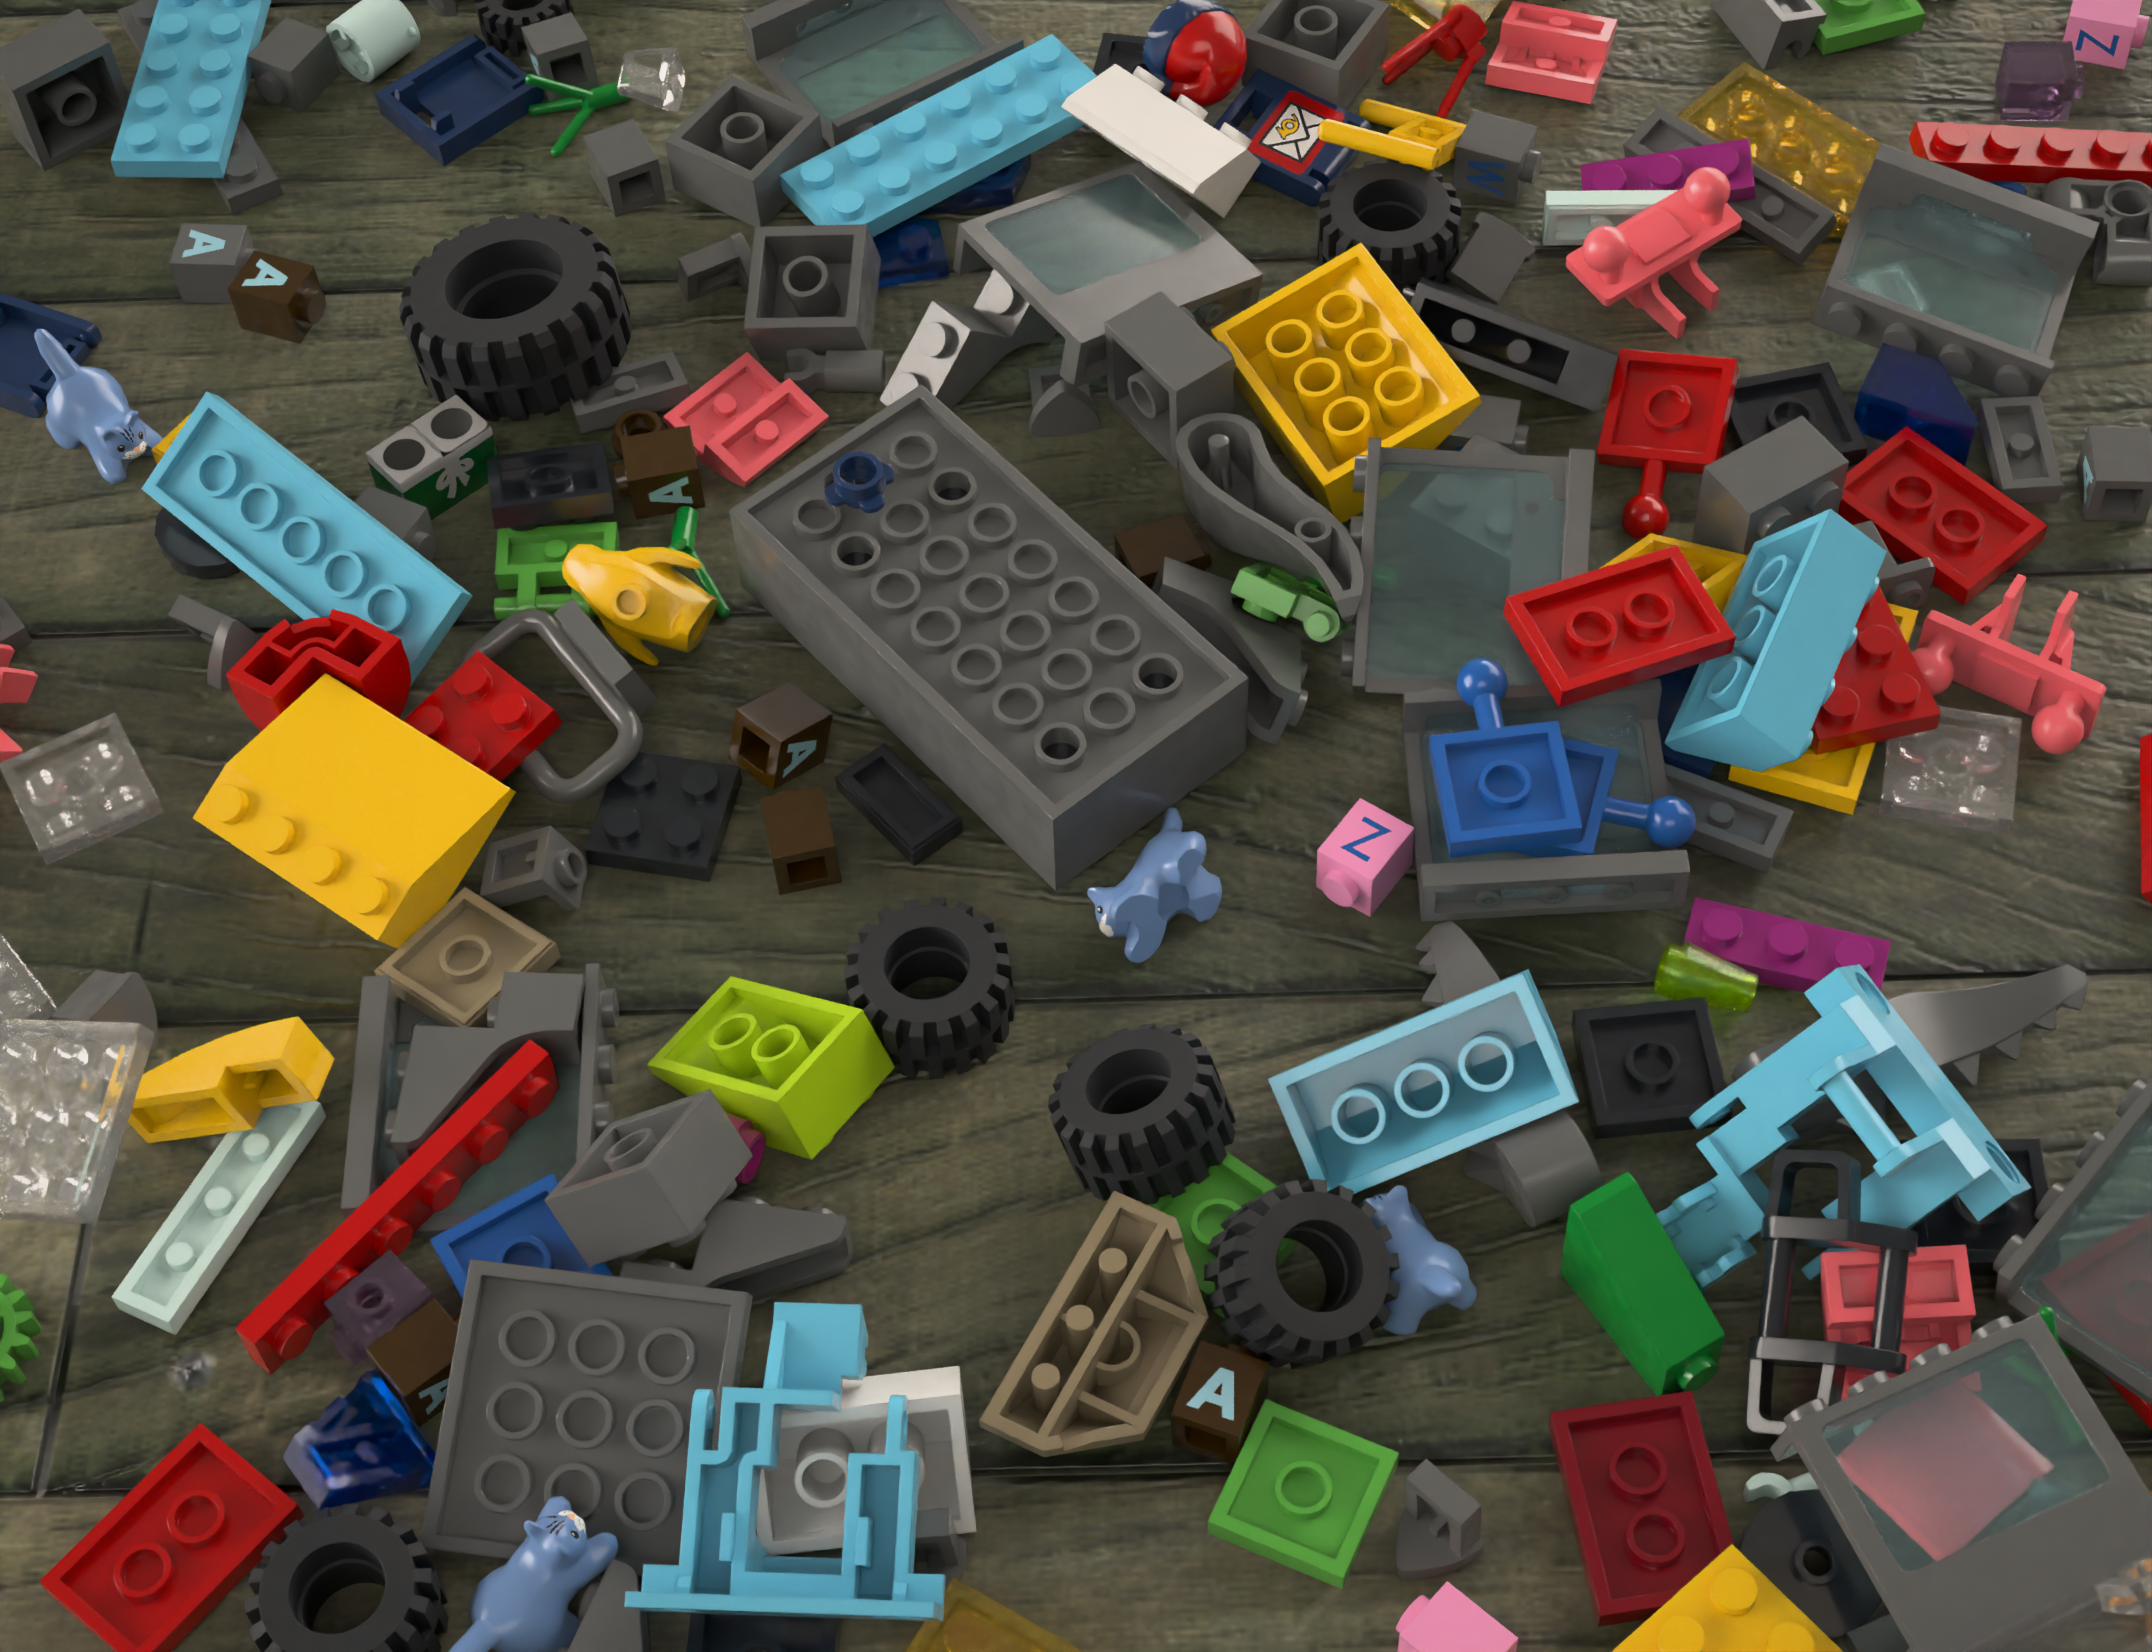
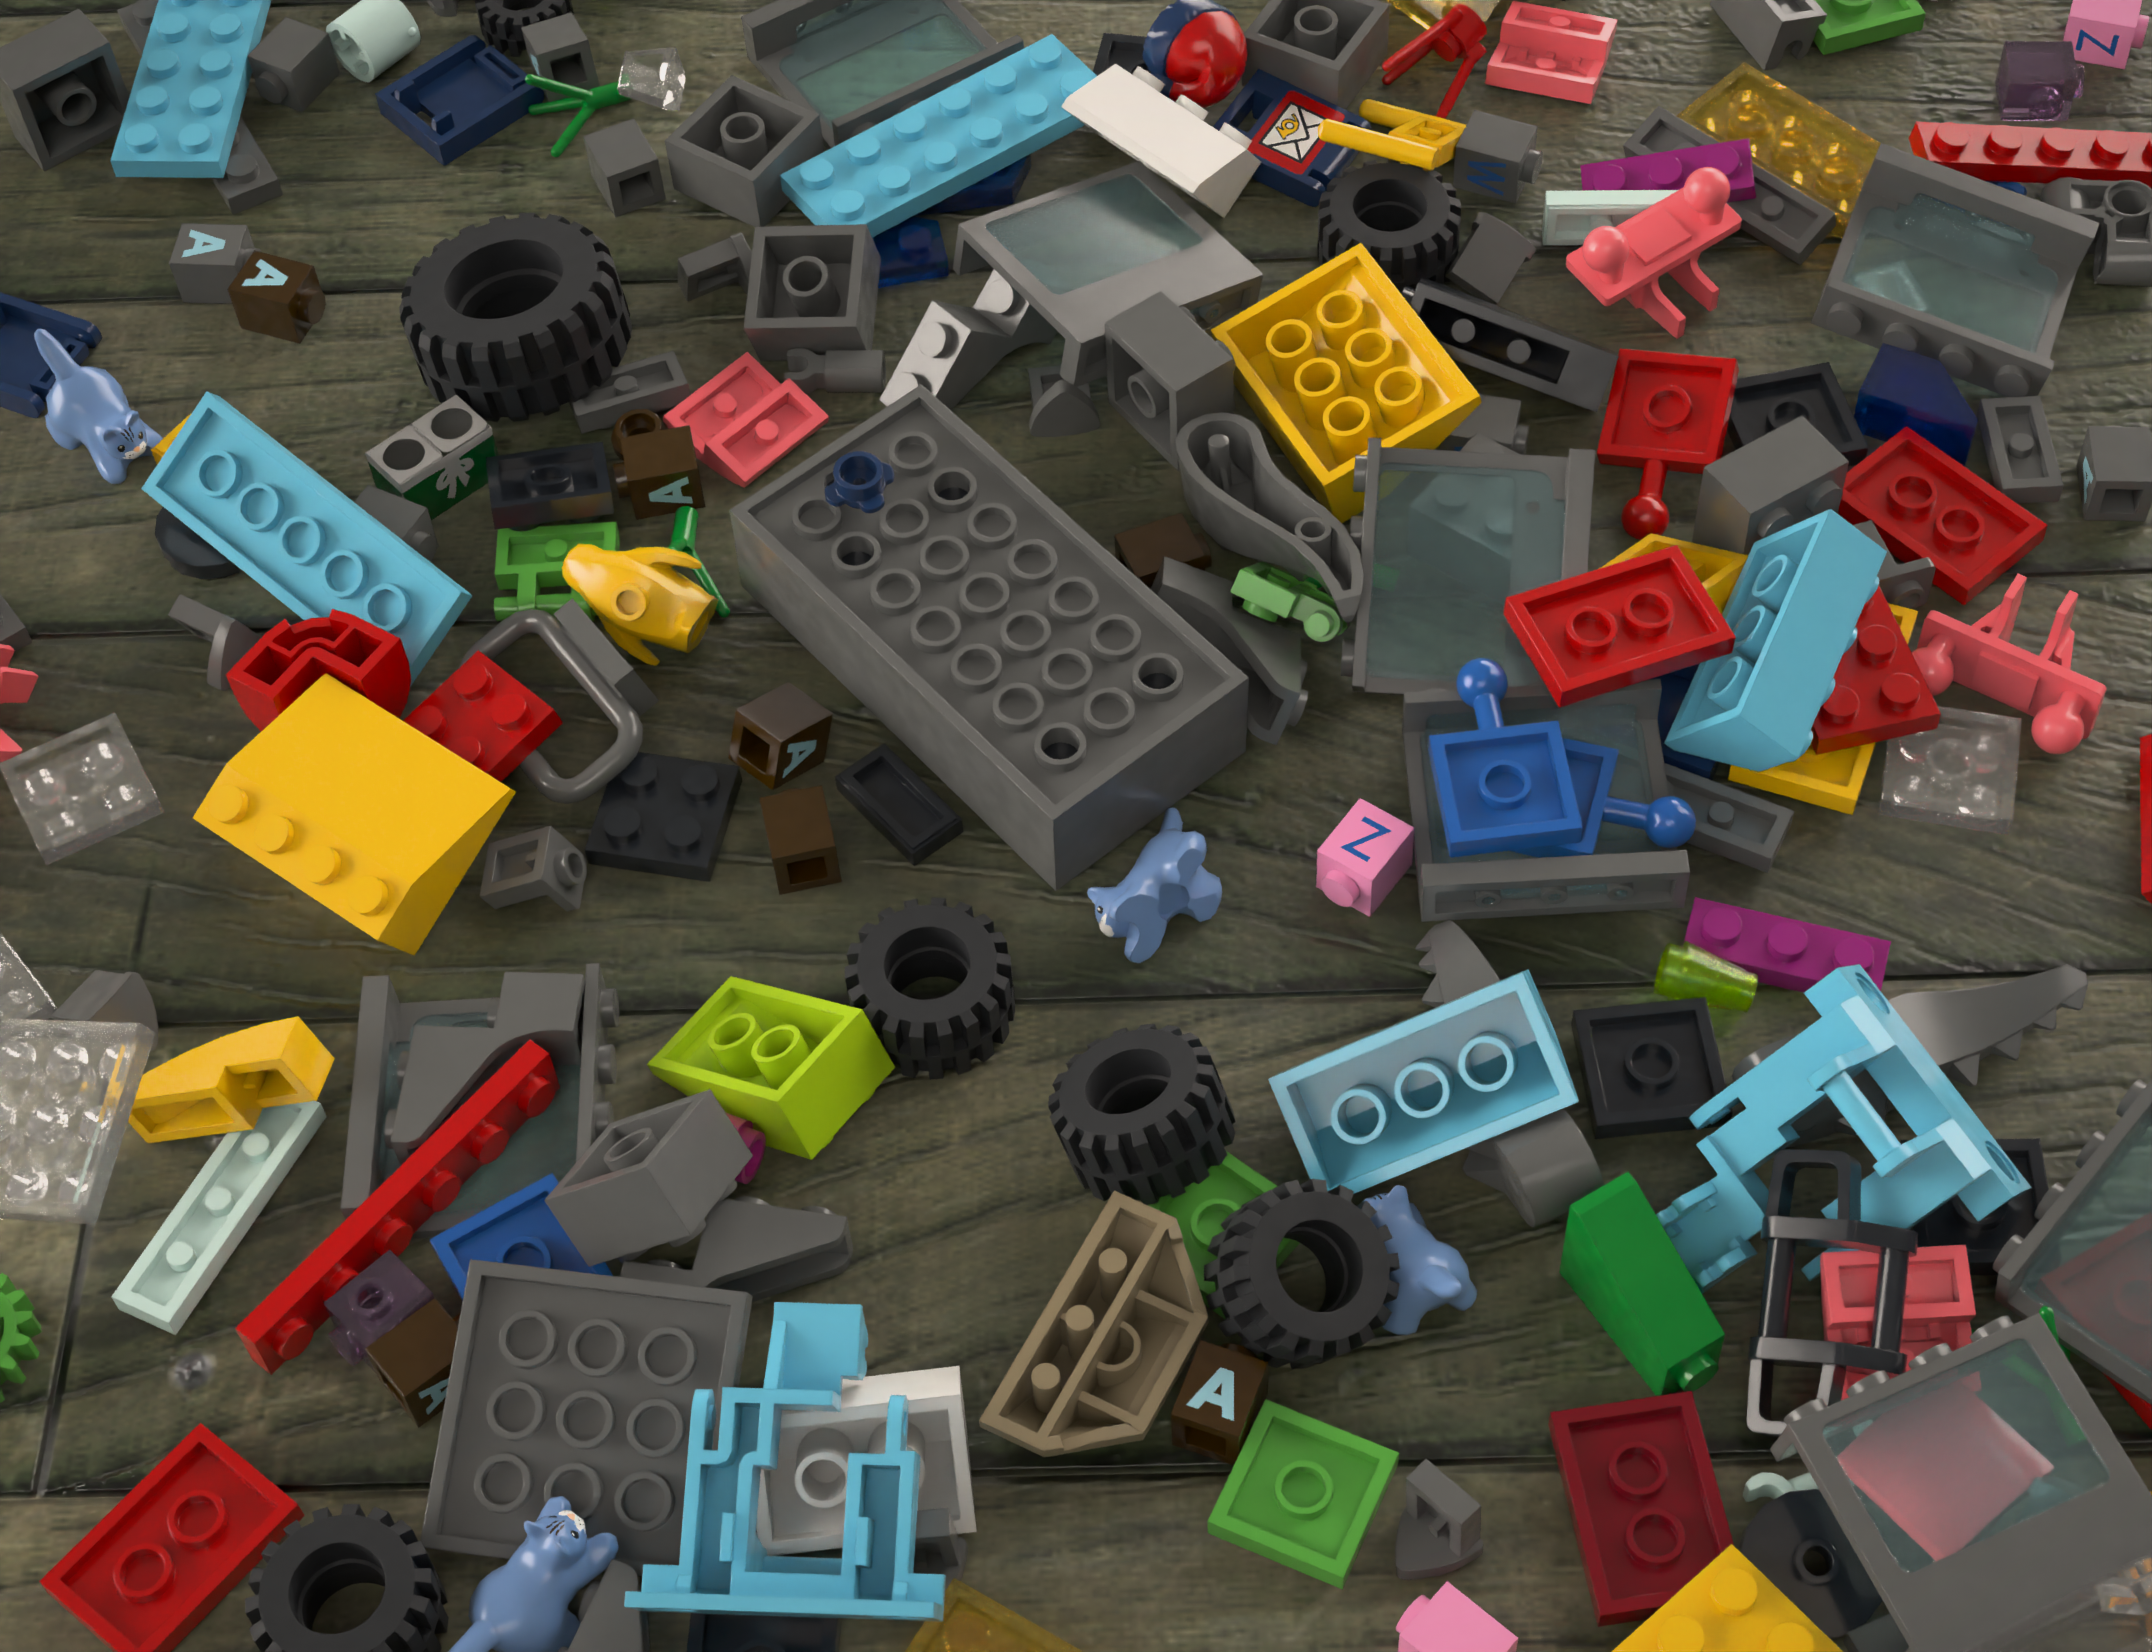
clear blue wing [282,1370,436,1510] -> none
dark tan plate [374,887,561,1028] -> none

